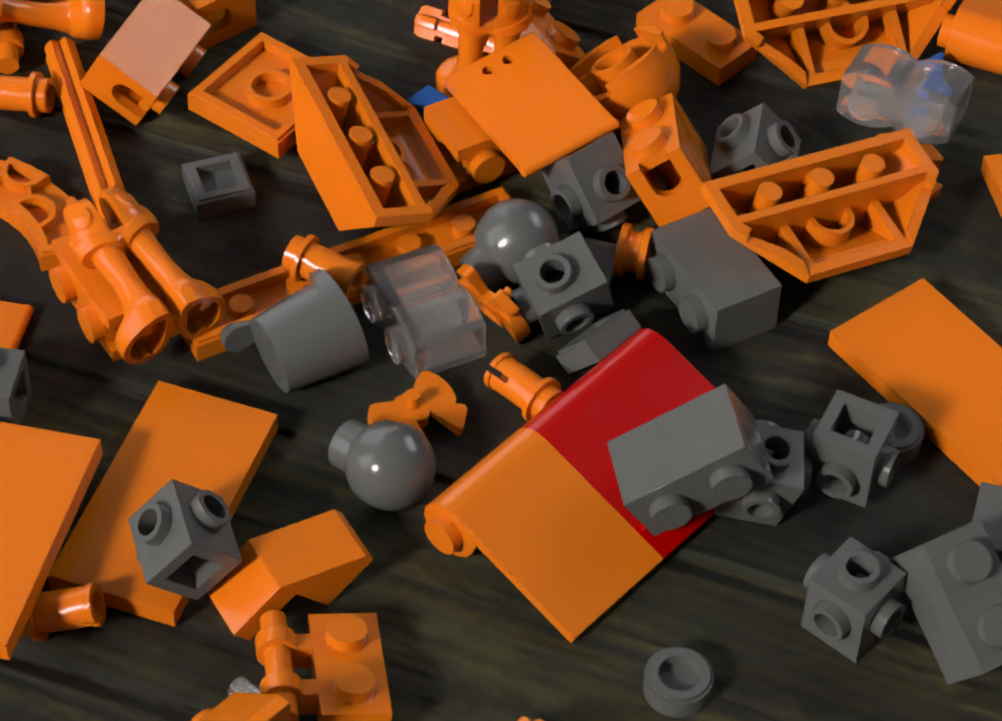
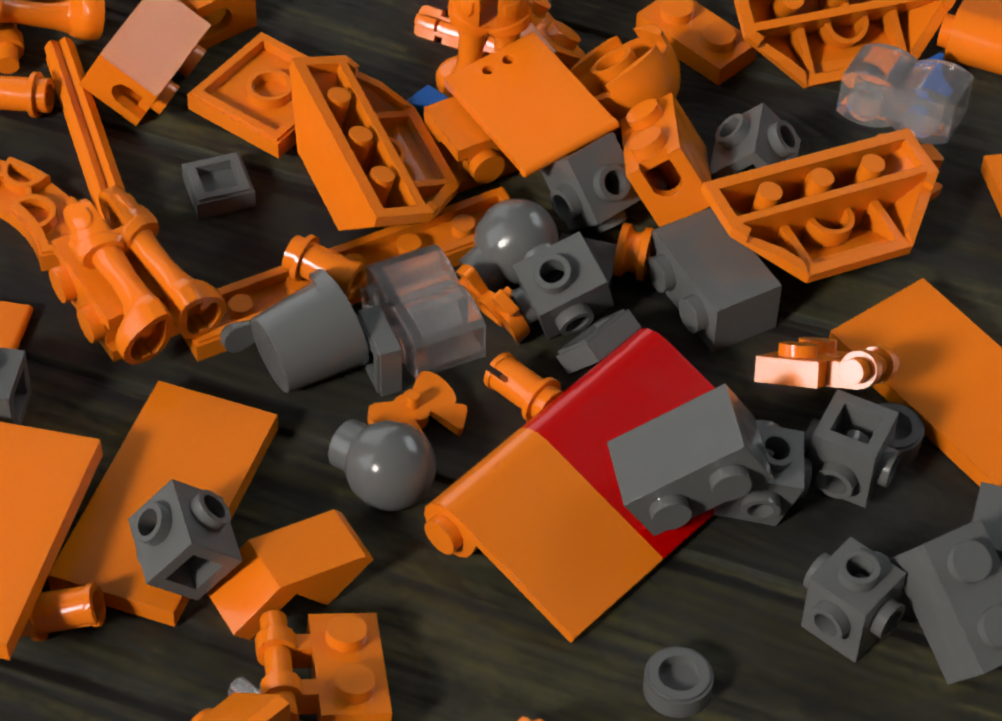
none -> dark grey tile [357,305,402,397]
none -> orange plate [754,337,900,390]

